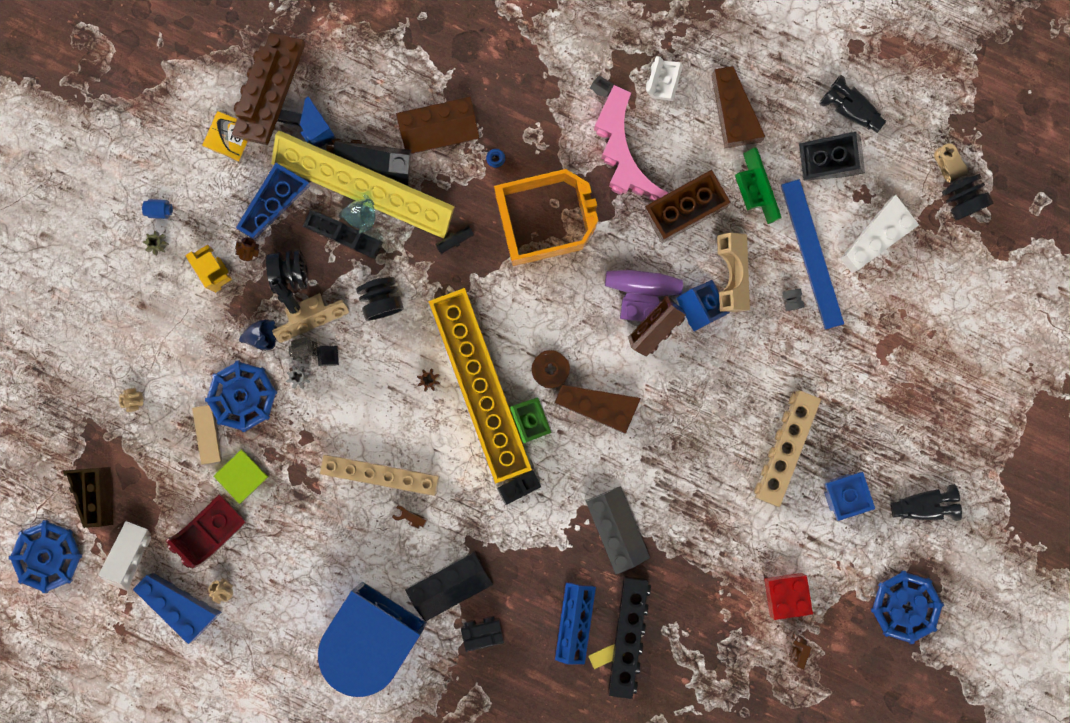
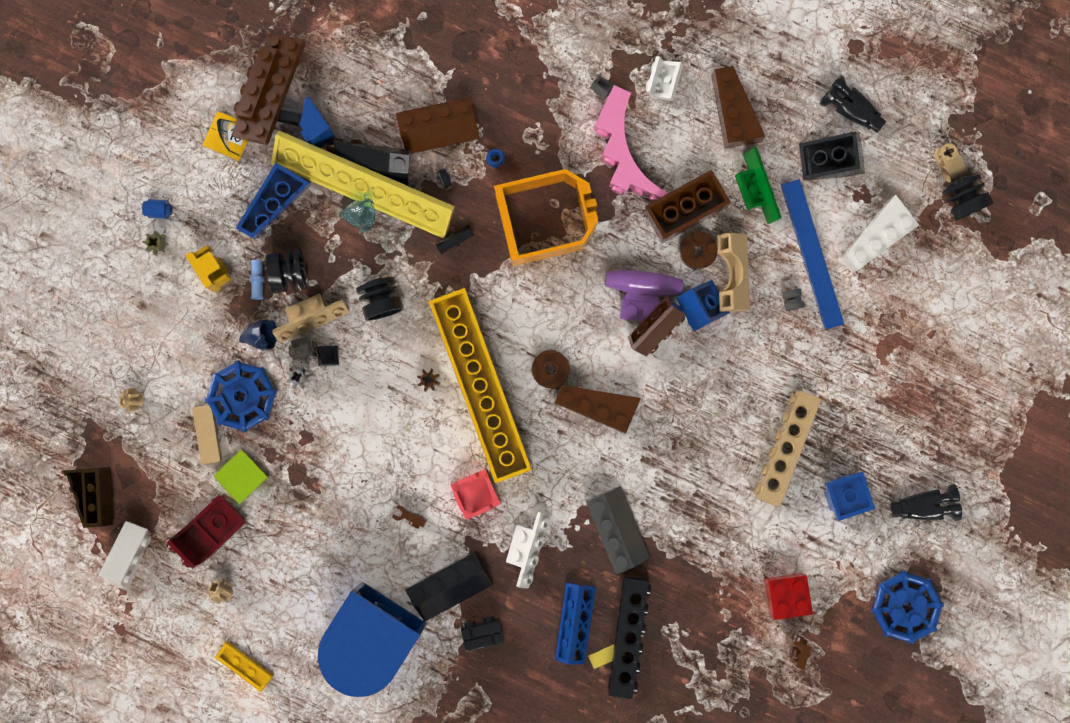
blue plate [9,520,82,594] -> none
blue wedge [133,573,222,644] -> none
reddish brown gear [235,237,259,261] -> none
black pin [270,278,300,314] -> none
black slope [303,210,383,259] -> none
tan brick [320,455,440,496] -> none
black slope [497,470,541,505] -> none
bright green slope [510,397,551,443] -> none
none -> yellow tile [214,641,274,692]
none -> light blue pin [249,260,265,300]
none -> black tile [437,169,452,189]
none -> coral panel [450,469,501,520]
none -> white bracket [506,512,550,589]
none -> reddish brown plate [679,231,718,269]

